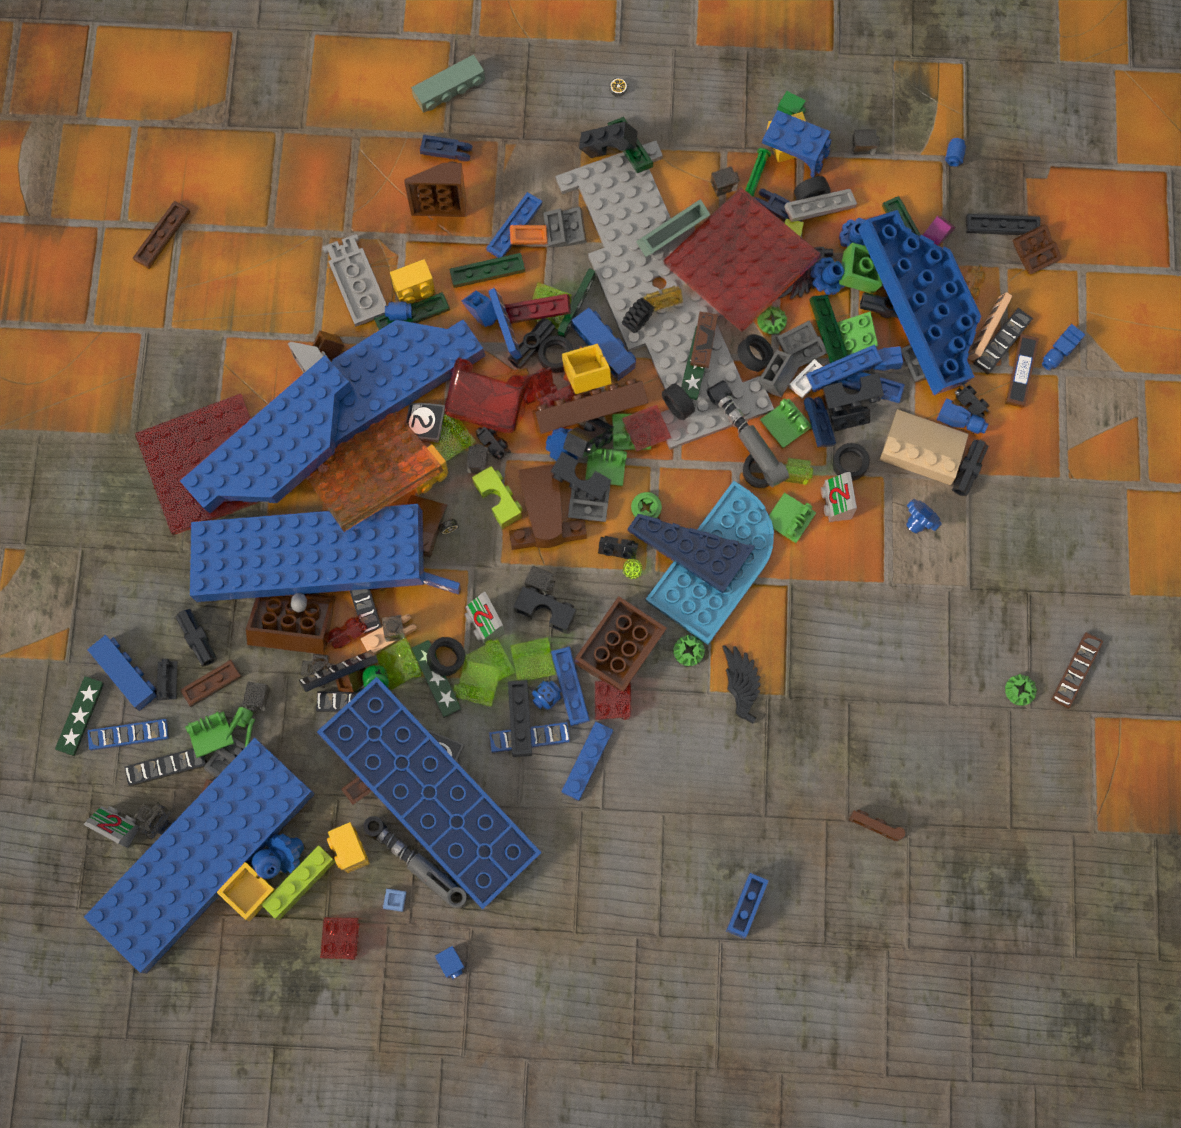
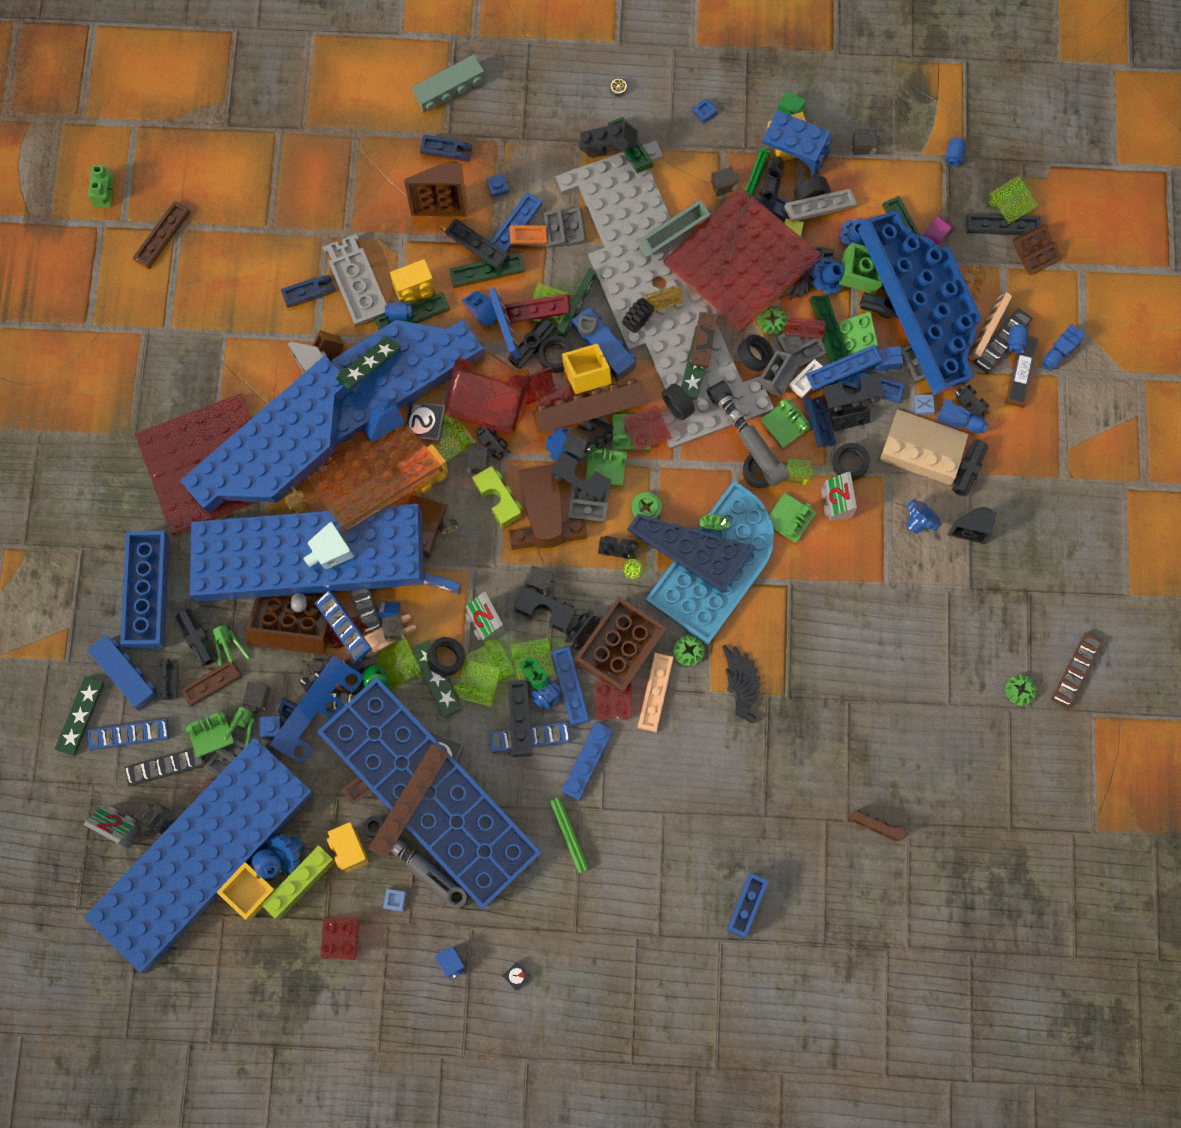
none -> bright green hips [88,165,115,208]
none -> blue brick [120,531,169,649]
none -> bright green plant [213,625,250,666]
none -> blue brick [260,716,283,741]
none -> blue piece [269,656,363,763]
none -> dark blue slope [278,697,298,718]
none -> dark blue hinge [281,275,336,308]
none -> clear yellow hinge [285,486,309,514]
none -> light aqua torso [304,522,355,569]
none -> tile [315,590,372,662]
none -> dark green tile [336,336,401,391]
none -> blue slope [364,398,405,442]
none -> reddish brown plate [368,744,449,859]
none -> blue tile [378,602,400,619]
none -> black tile [444,218,510,271]
none -> blue plate [486,174,509,197]
none -> tile [502,962,531,991]
none -> green beam [520,657,549,690]
none -> bright green axle [550,798,588,873]
none -> black hinge [564,612,600,650]
none -> dark grey tile [578,315,598,336]
none -> light nougat tile [638,653,674,733]
none -> blue tile [692,98,718,124]
none -> bright green gear [700,514,730,530]
none -> black piece [761,155,785,204]
none -> clear red hinge [786,316,825,339]
none -> medium blue tile [913,395,935,415]
none -> black slope [947,507,997,544]
none -> clear neon green hinge [989,176,1039,224]
none -> blue brick [1008,324,1029,353]

